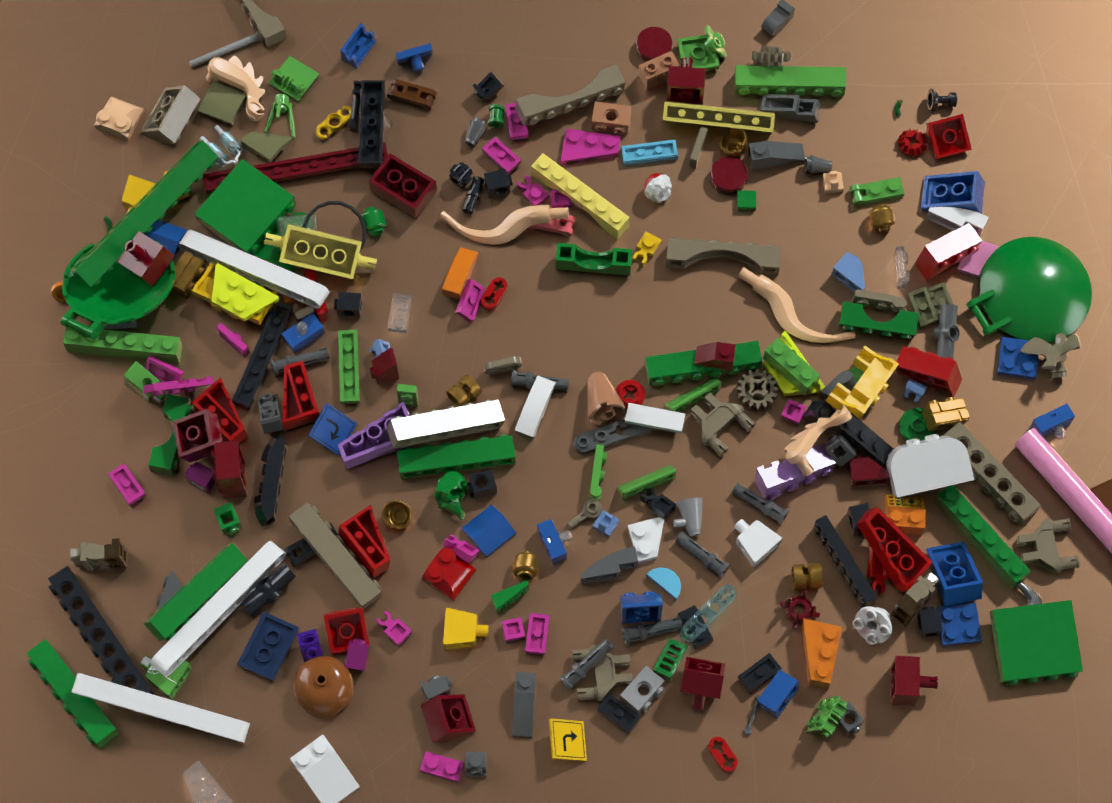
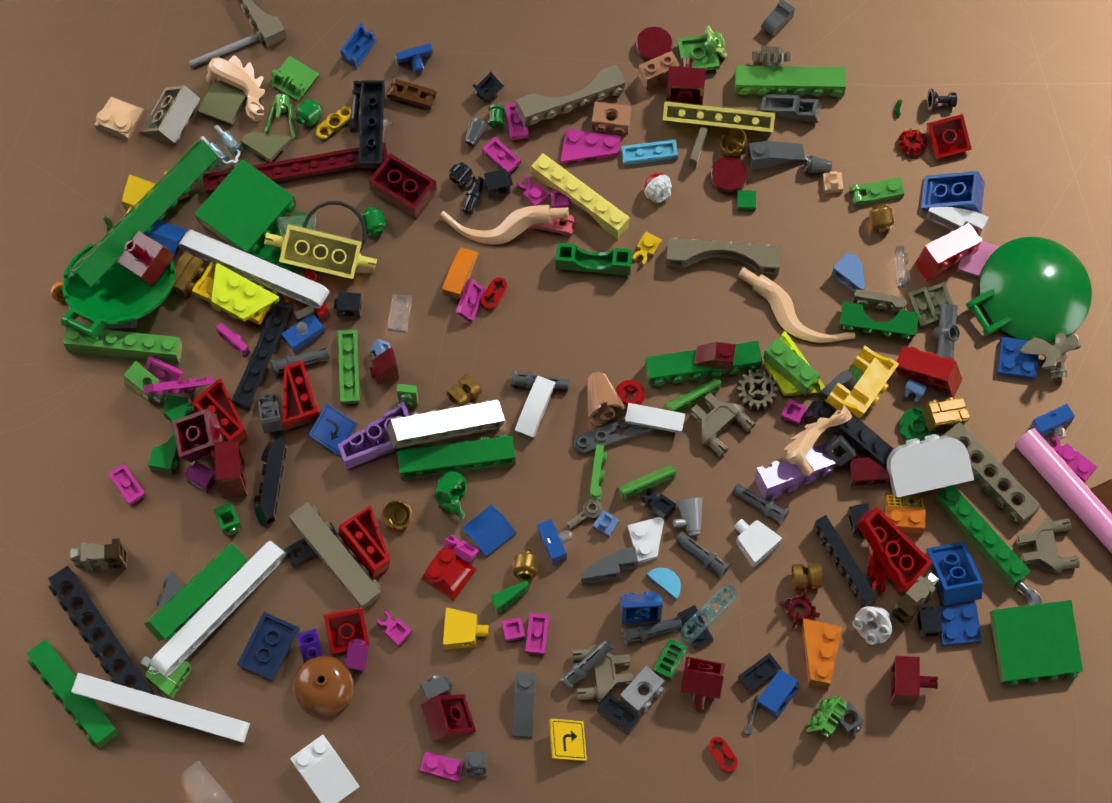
black piece [240,564,296,617] -> none
black brick [467,469,497,499] -> none
dark tan tile [484,356,522,375] -> none
none -> green head [295,99,322,127]
none -> dark pink plate [1051,437,1097,483]

